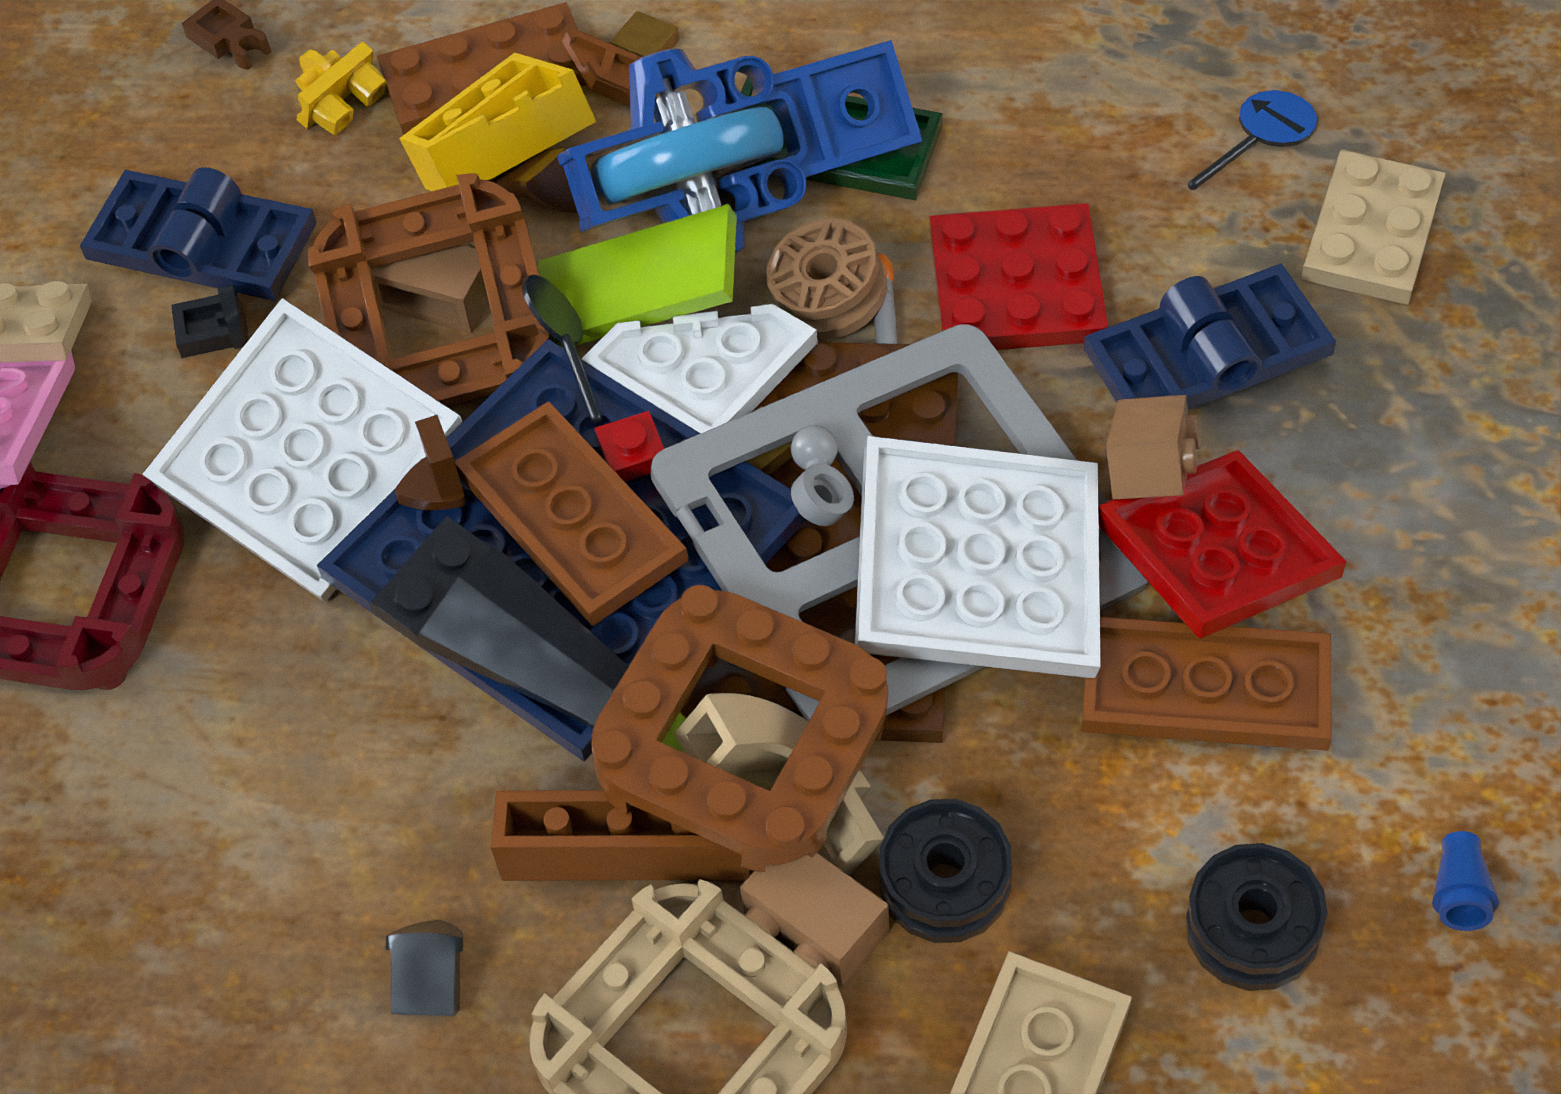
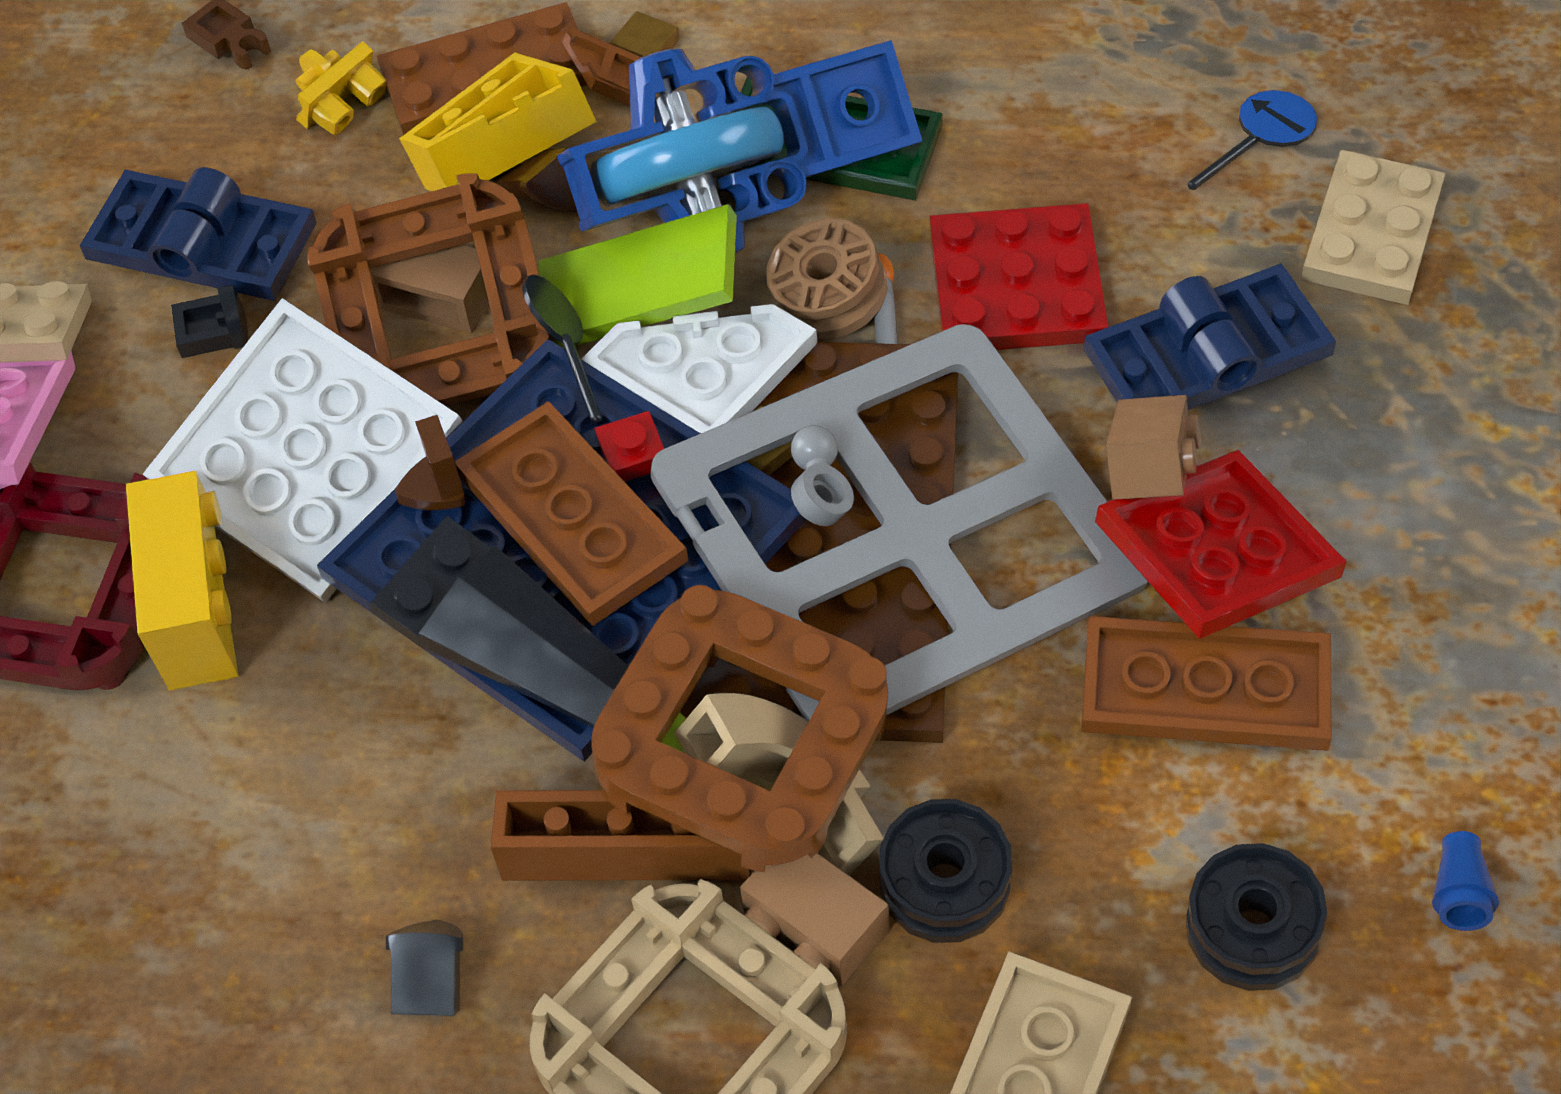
white plate [855,436,1100,678] -> none
none -> yellow wedge [126,470,239,691]

